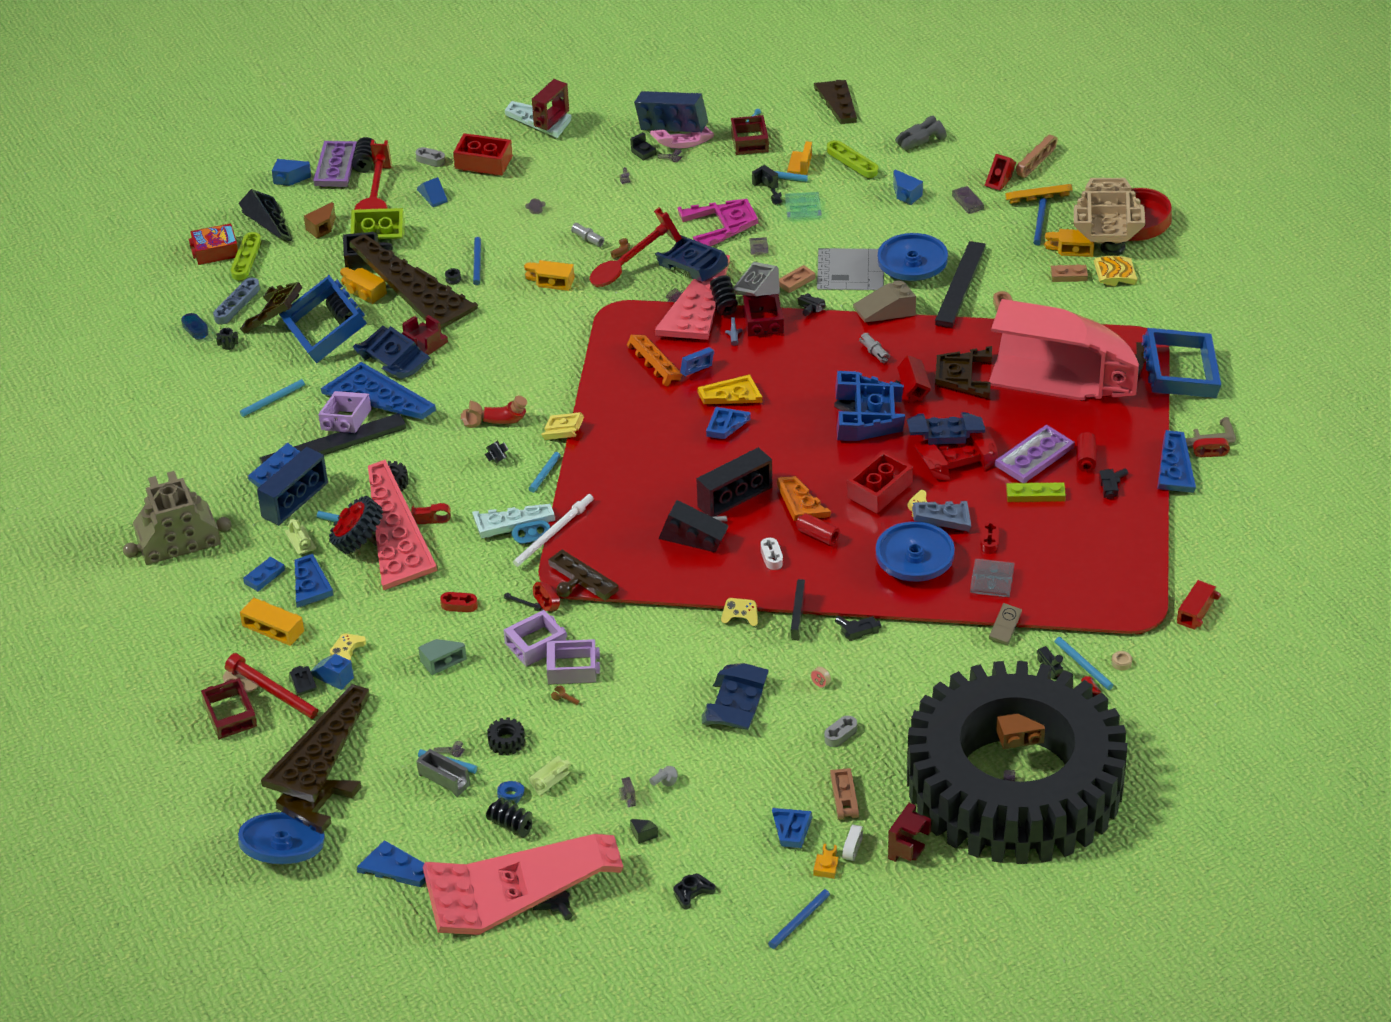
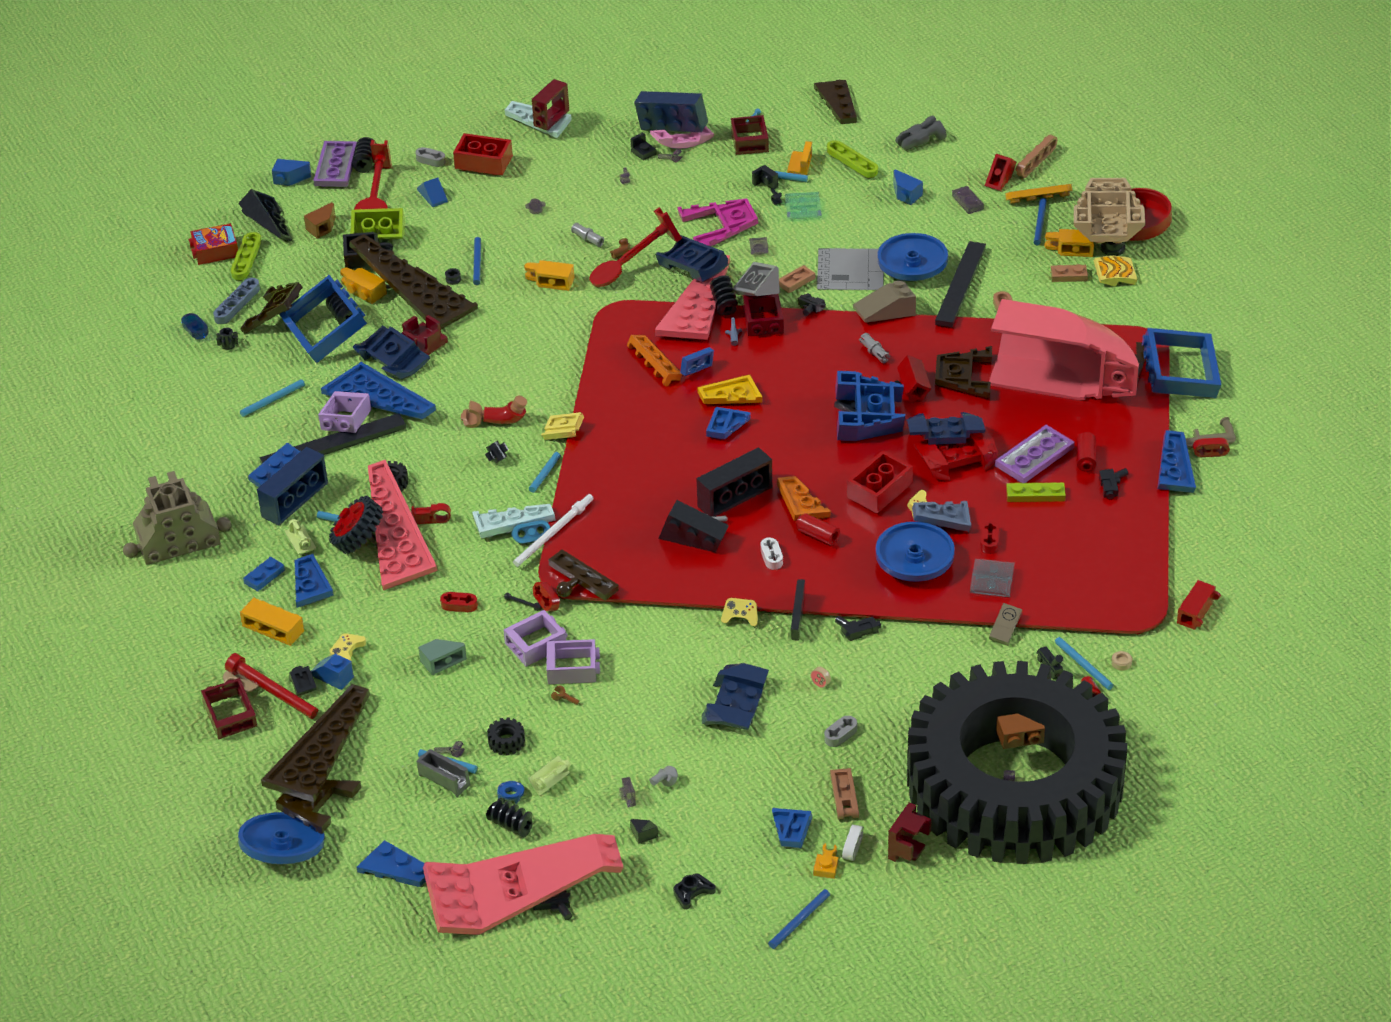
plate [666,288,684,303] -> none

